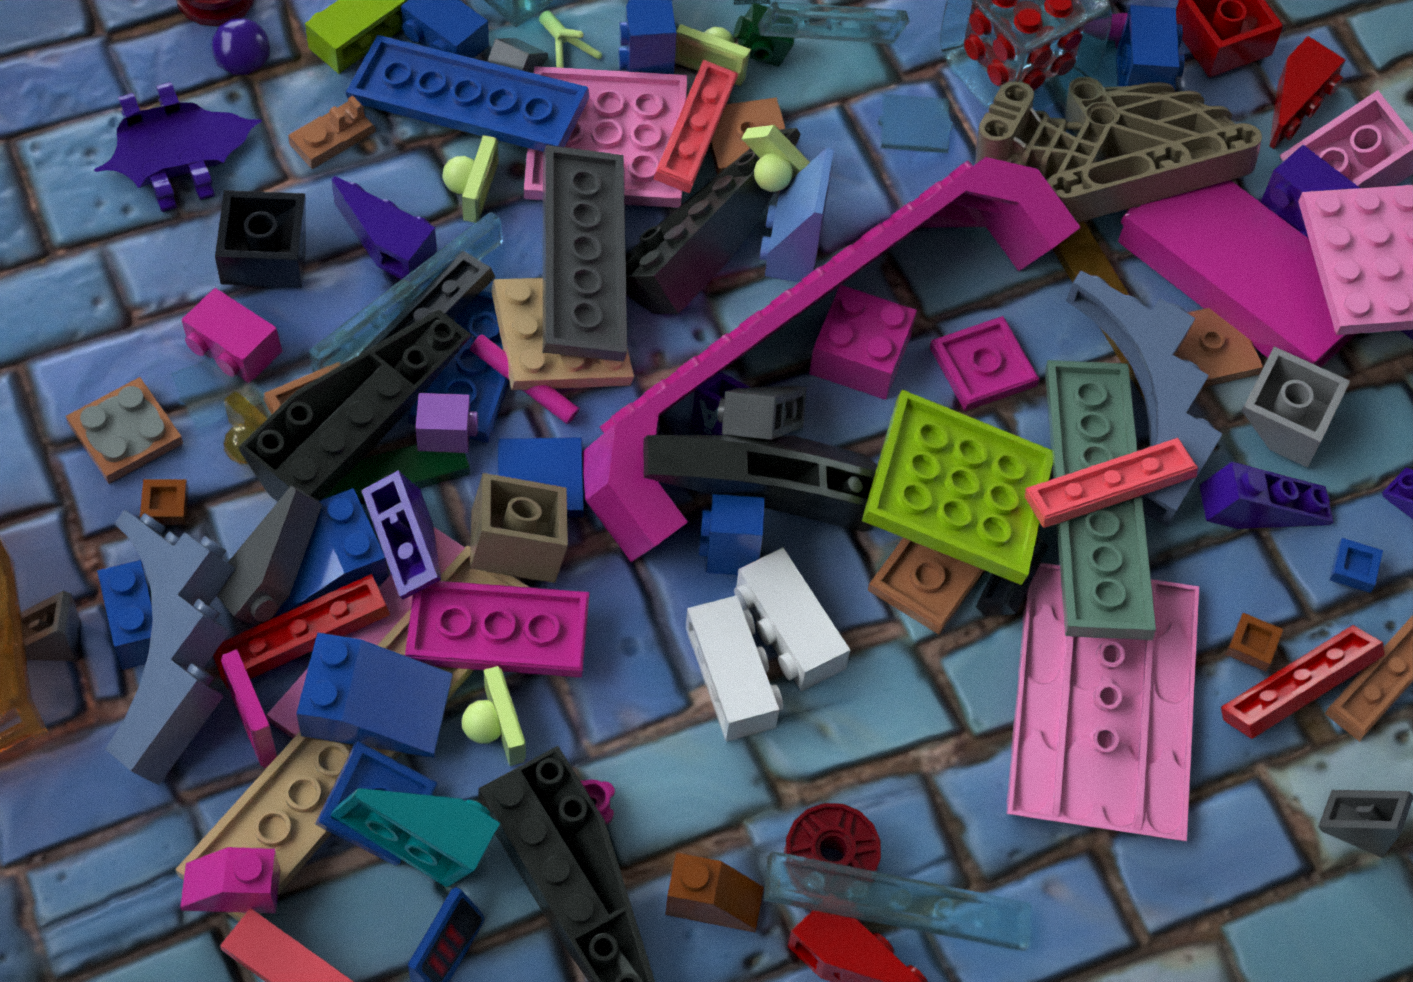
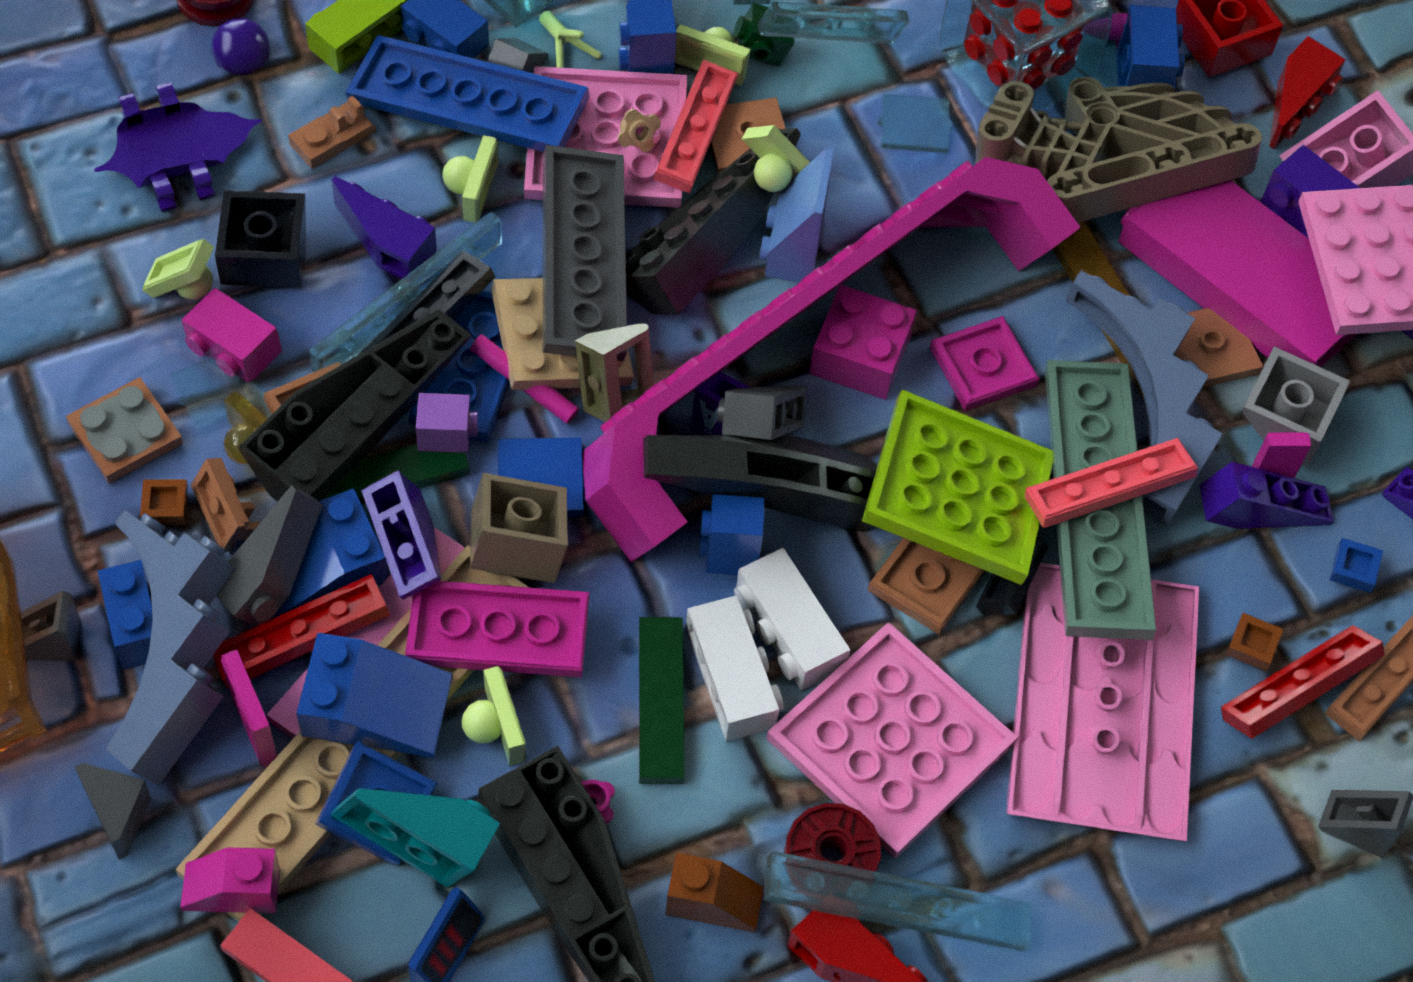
none -> dark grey slope [75,763,151,860]
none -> yellowish green tile [142,239,214,300]
none -> nougat plate [191,458,261,552]
none -> olive tile [575,323,654,422]
none -> tan plate [618,109,661,152]
none -> dark green tile [639,617,684,784]
none -> bright pink plate [766,622,1018,859]
none -> dark pink tile [1251,432,1311,478]

